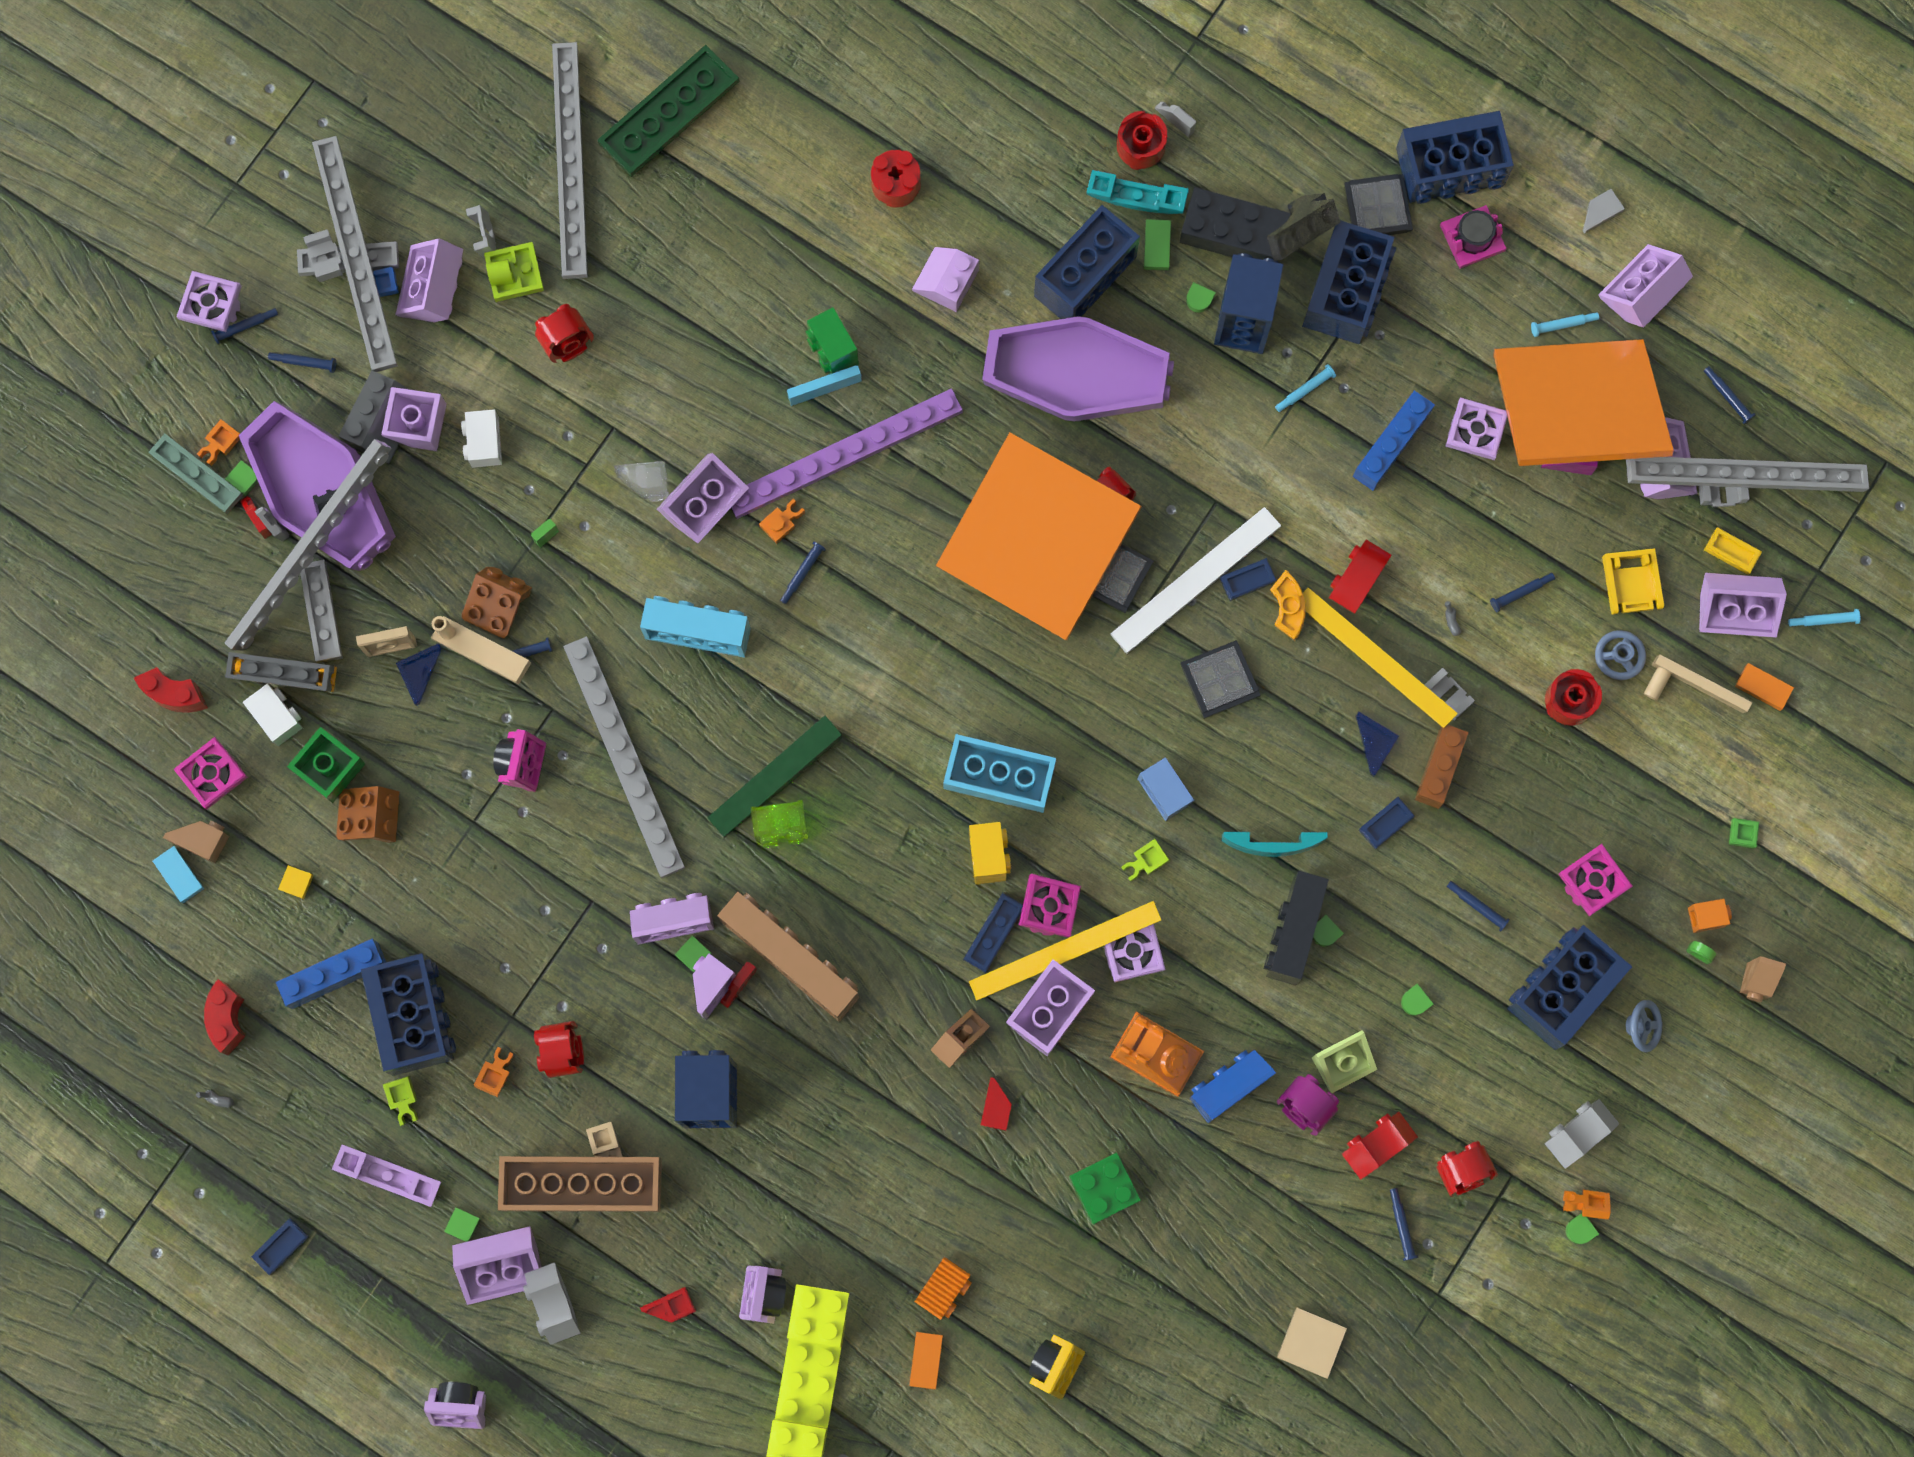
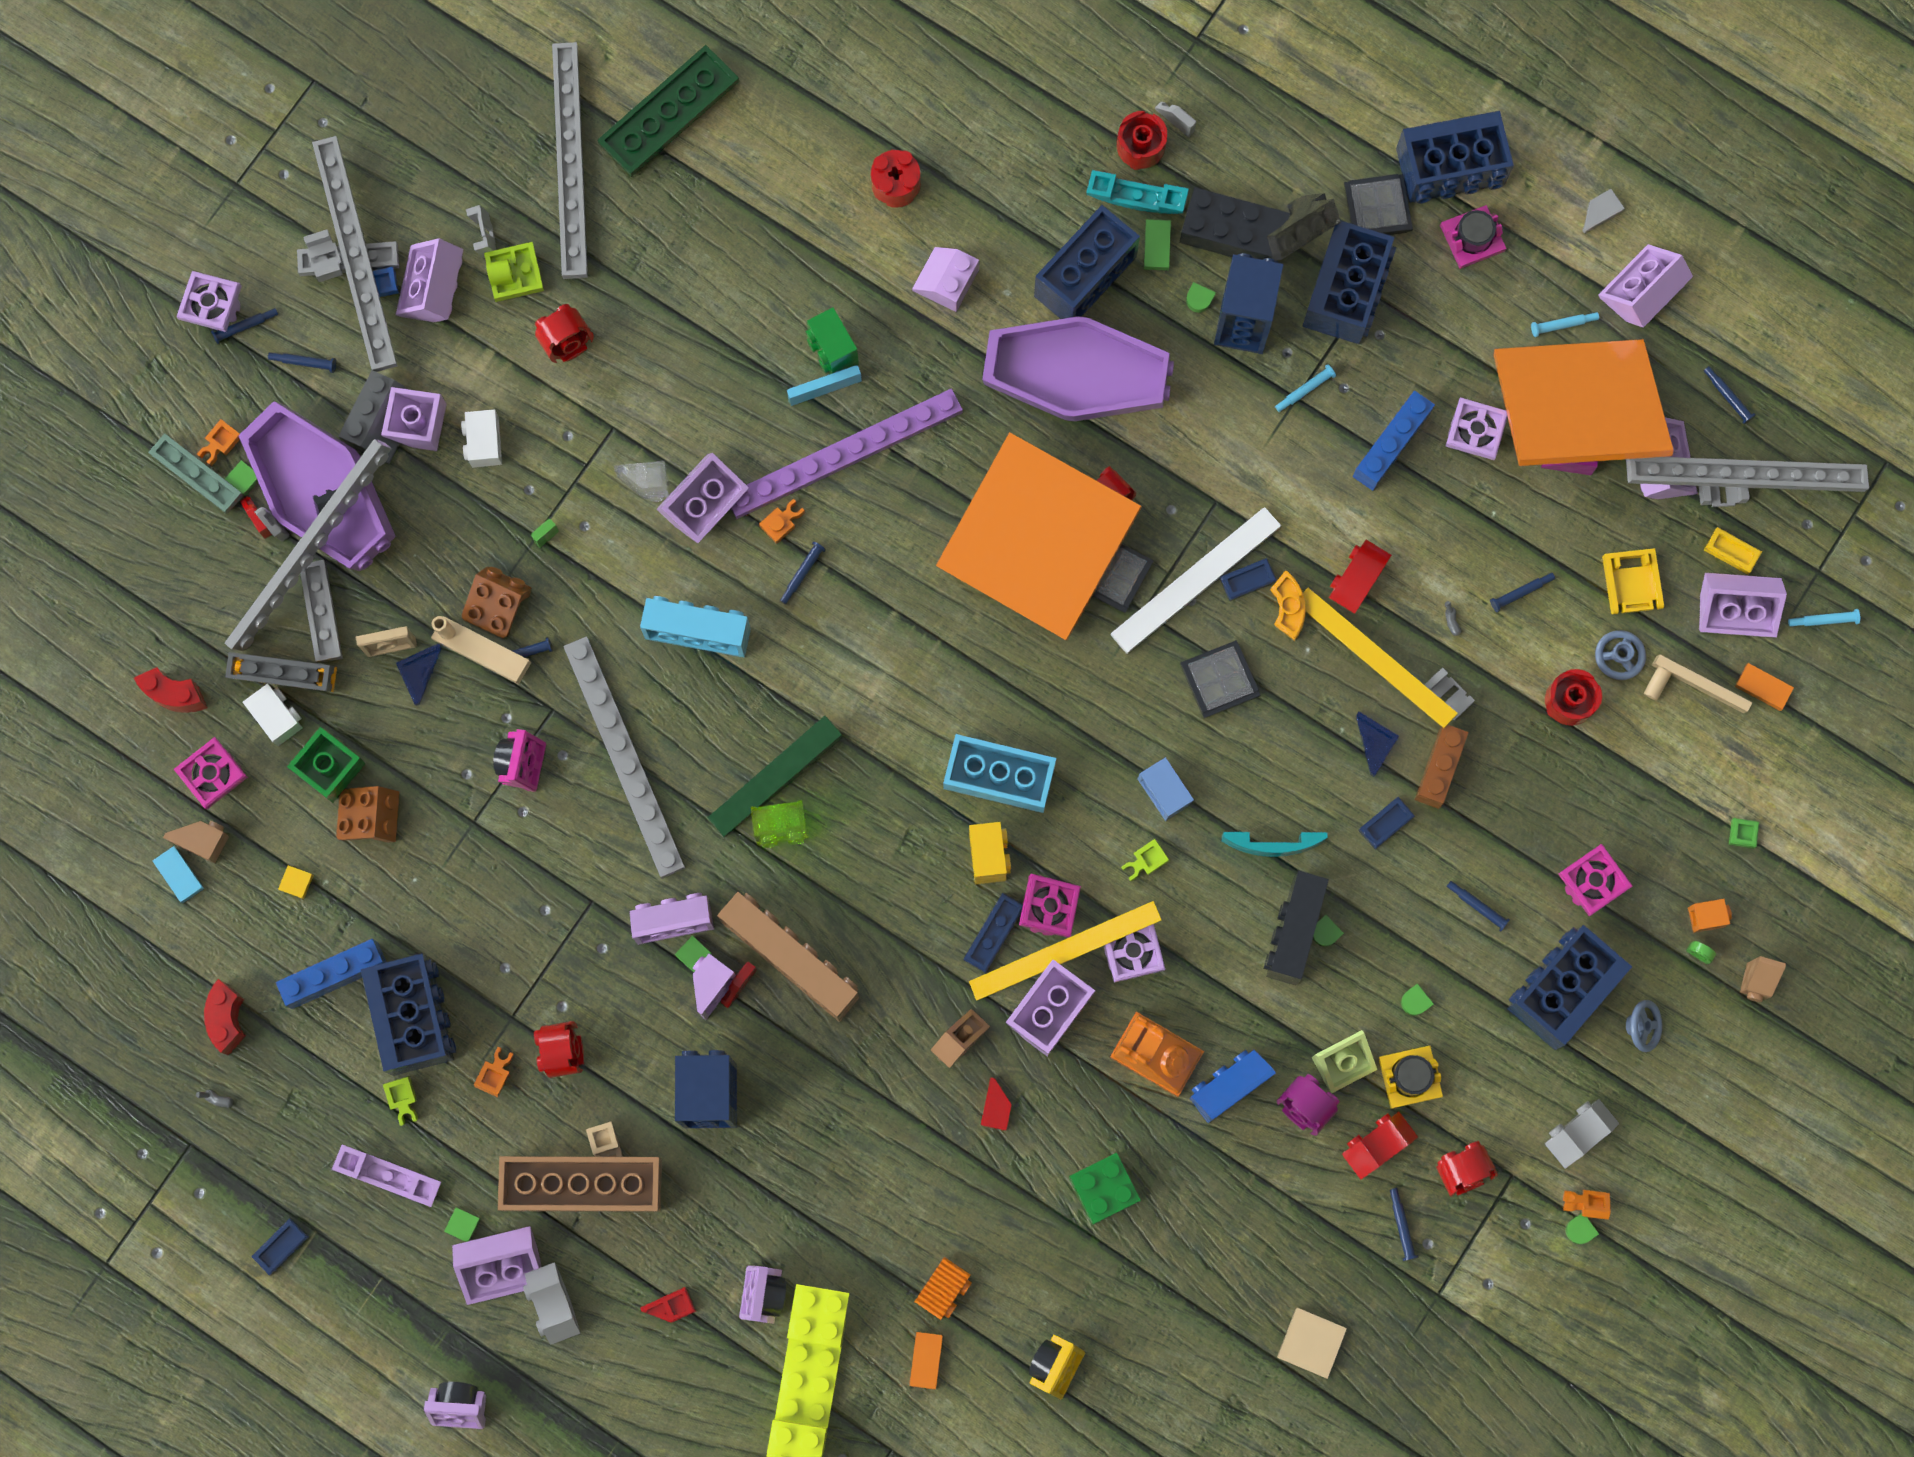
none -> piece [1378,1046,1443,1109]

